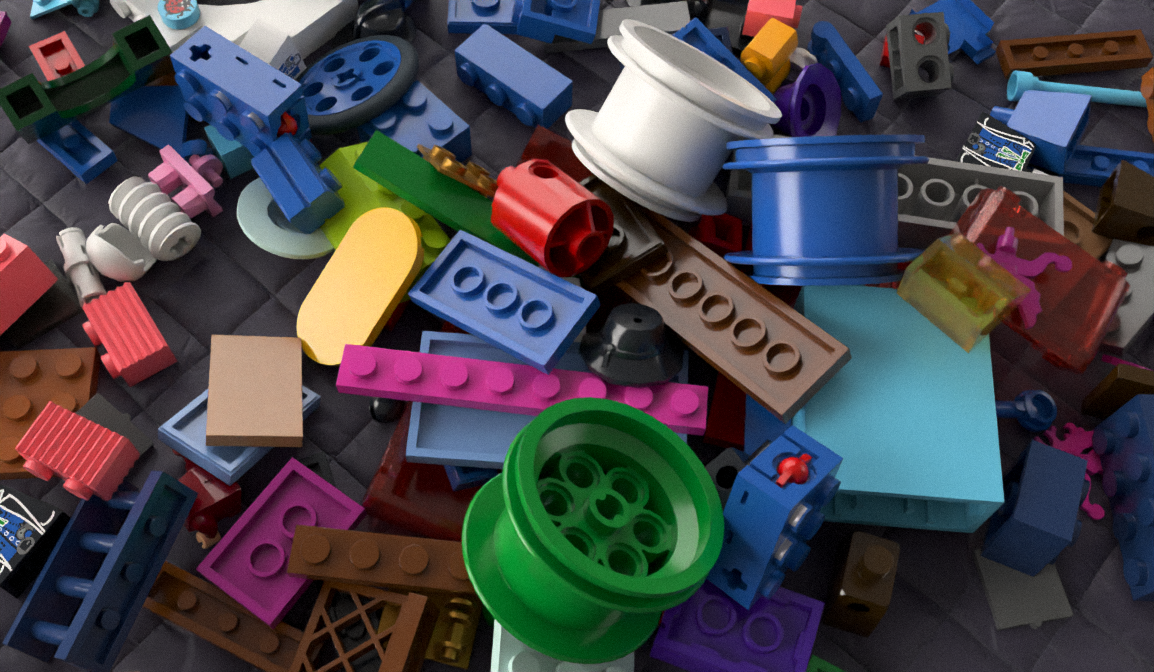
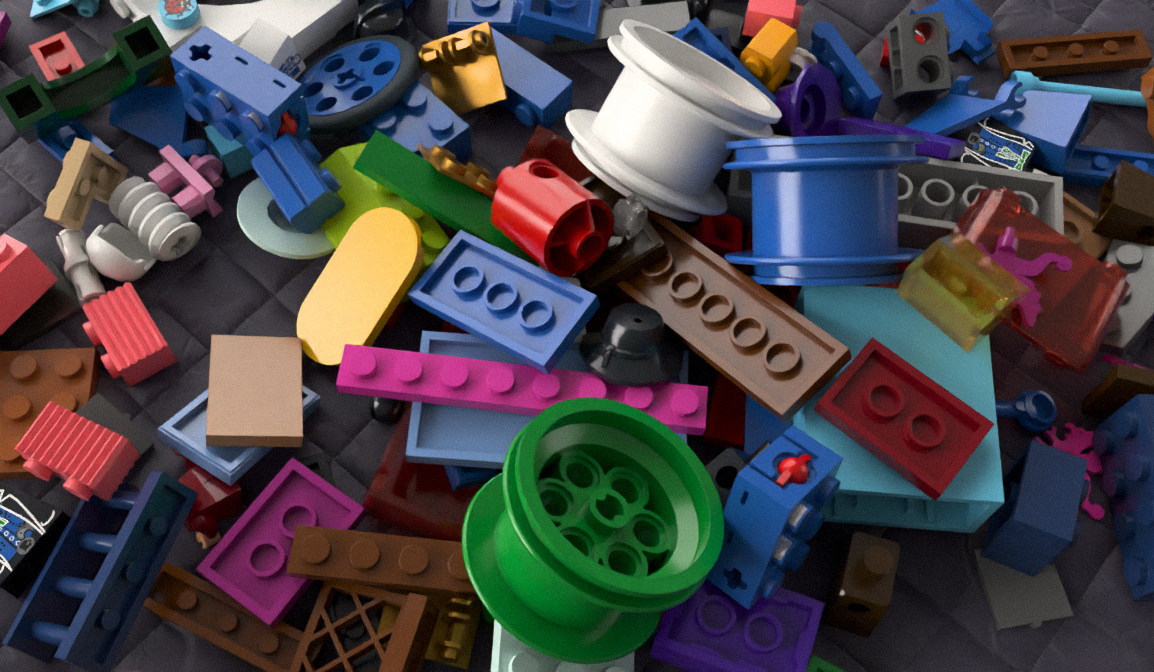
none -> tan plate [44,137,129,232]
none -> pearl gold hinge [418,21,508,115]
none -> clear plate [612,194,649,238]
none -> dark red plate [813,337,994,501]
none -> dark purple tile [838,116,966,160]
none -> blue flag [905,75,1027,136]

